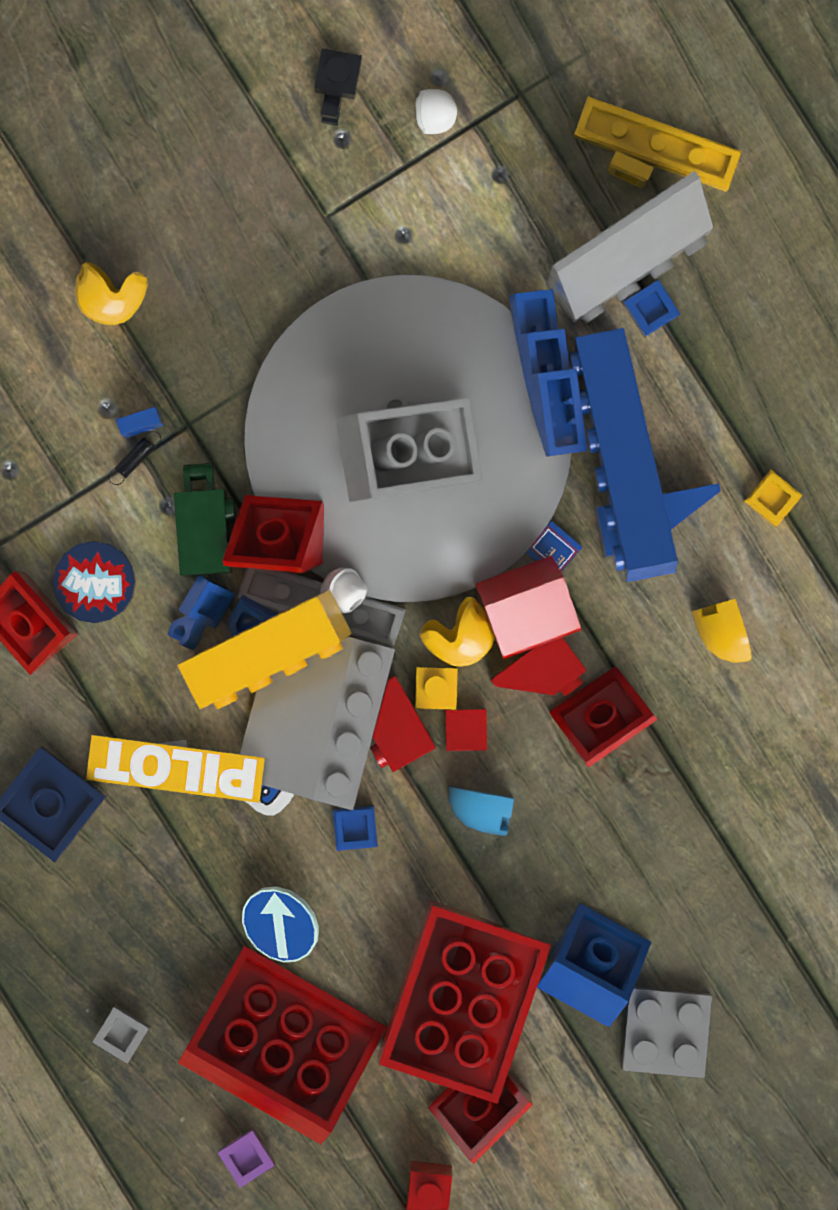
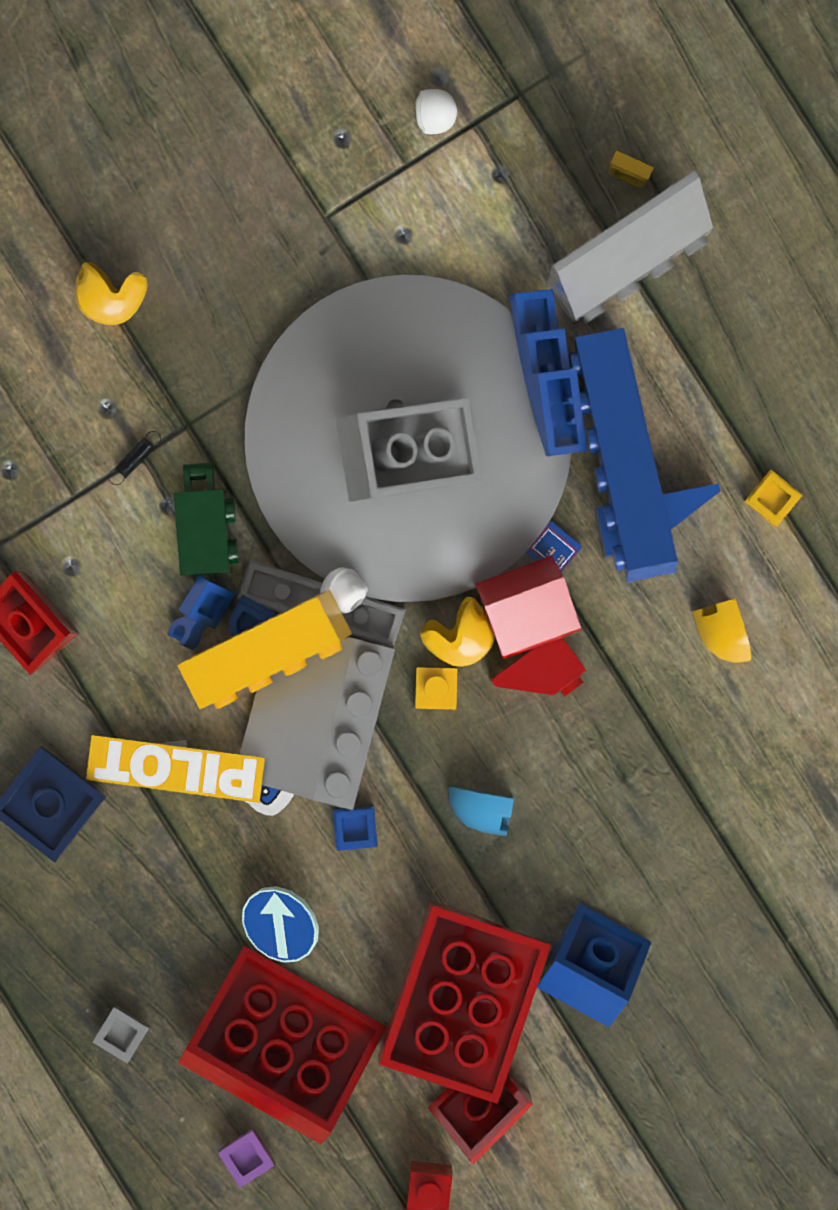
tile [53,541,136,623] -> none
blue tile [116,407,165,438] -> none
red slope [222,495,324,573] -> none
black plate [314,48,362,126] -> none
red slope [370,676,436,772] -> none
red tile [445,709,487,751] -> none
red slope [549,666,657,767] -> none
yellow tile [573,96,742,192] -> none
light grey plate [621,987,712,1078] -> none
blue tile [623,280,680,338] -> none

